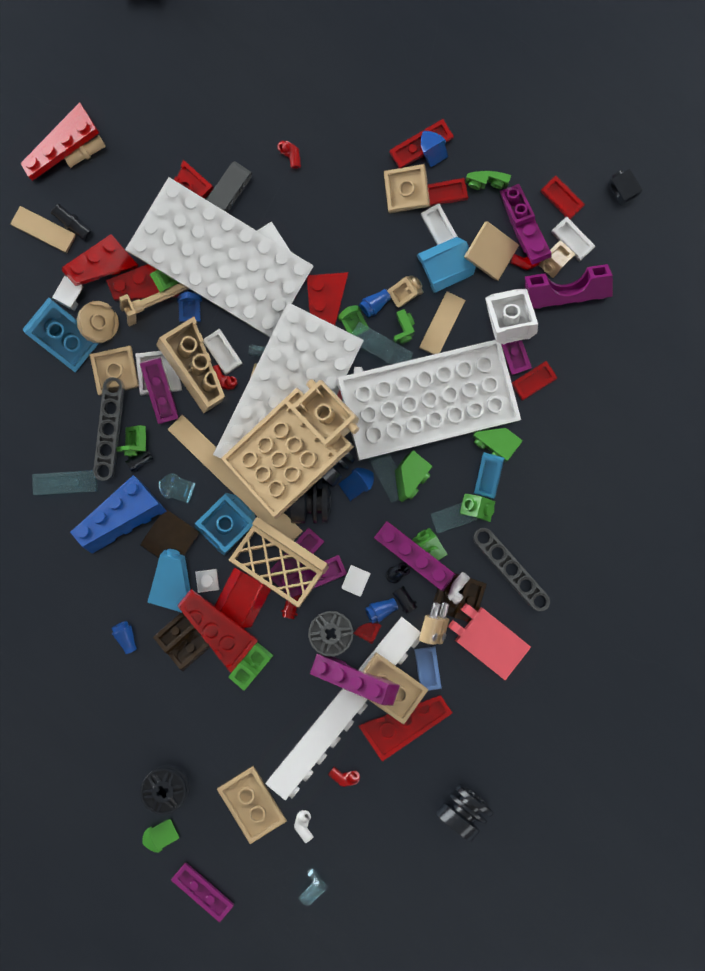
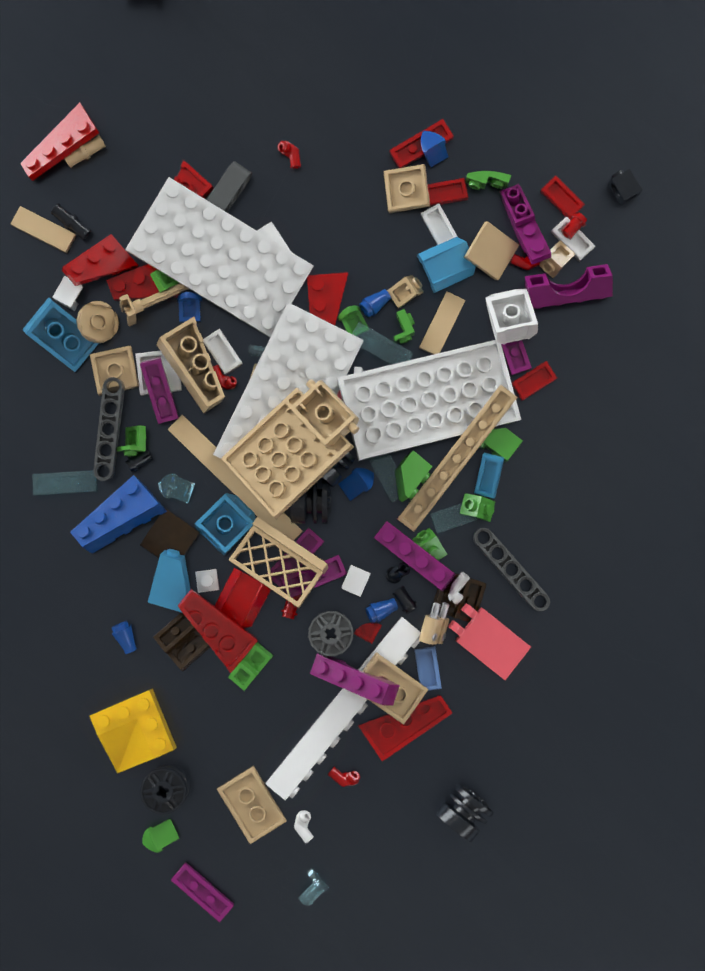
none -> yellow slope [90,689,177,773]
none -> tan tile [398,385,518,532]
none -> red pin [561,212,587,240]

